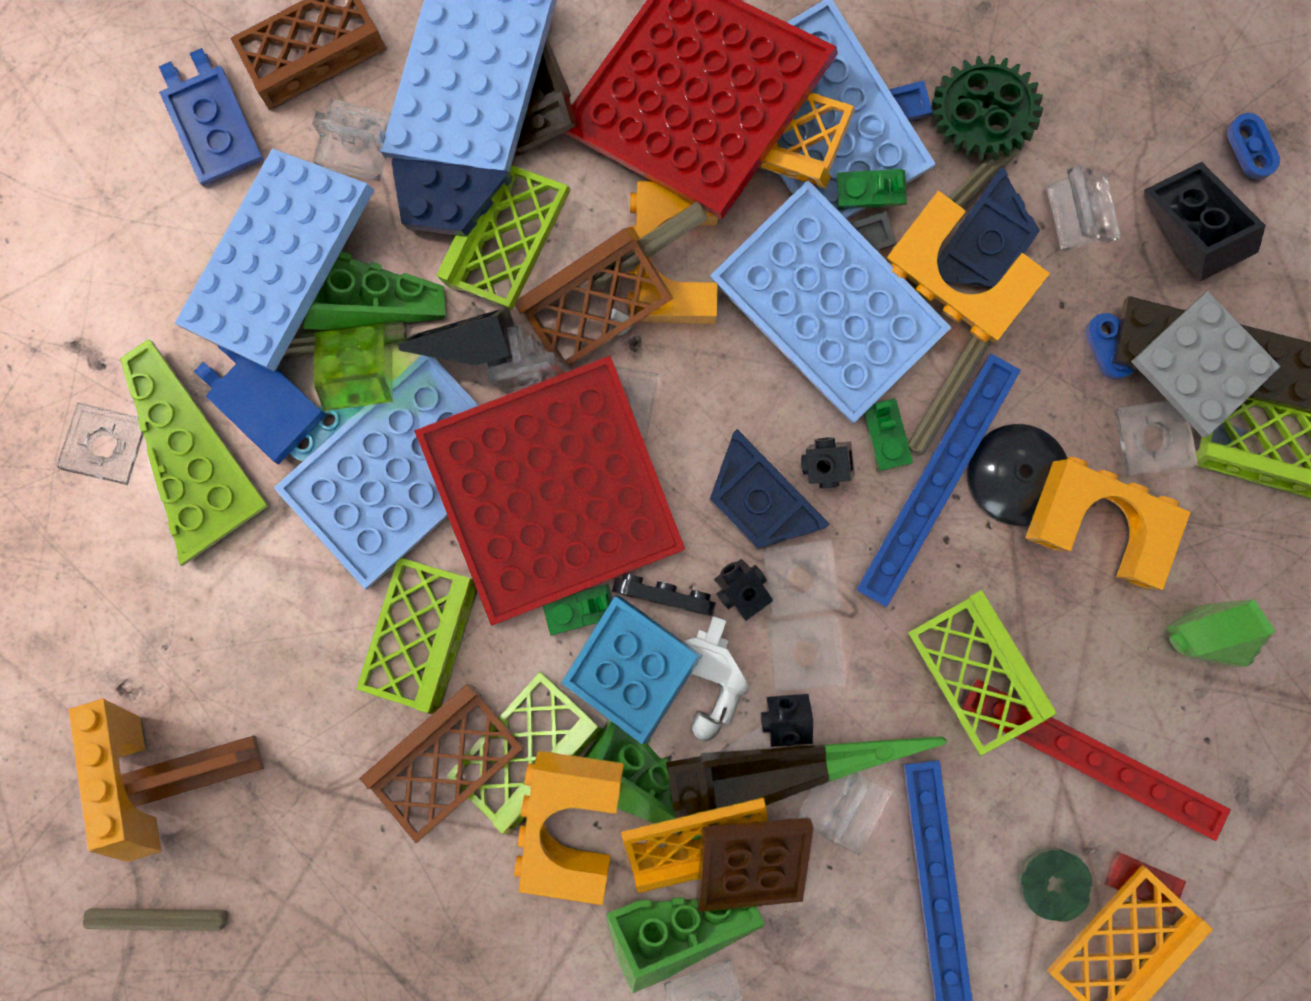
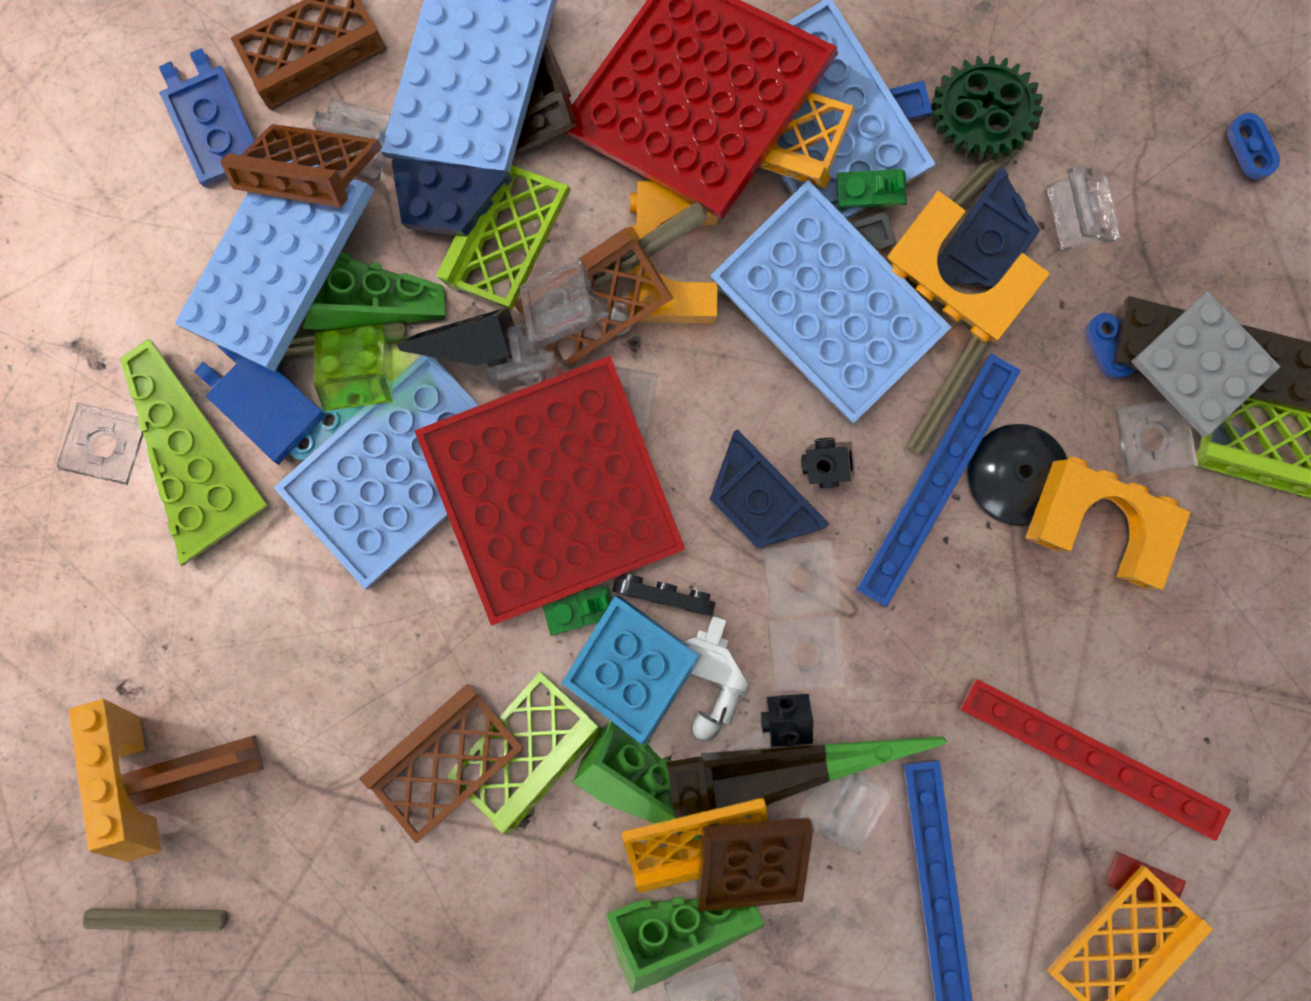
lime fence [356,558,477,714] -> none
light orange arch [514,751,624,905] -> none
black brick [714,559,774,621] -> none
green plate [863,398,913,472] -> none
lime fence [908,590,1057,756] -> none
clear green plate [1018,848,1093,922] -> none
black slope [1144,162,1266,281] -> none
bright green wedge [1166,599,1275,667] -> none
none -> dark orange fence [220,124,382,208]
none -> clear bracket [519,259,609,349]

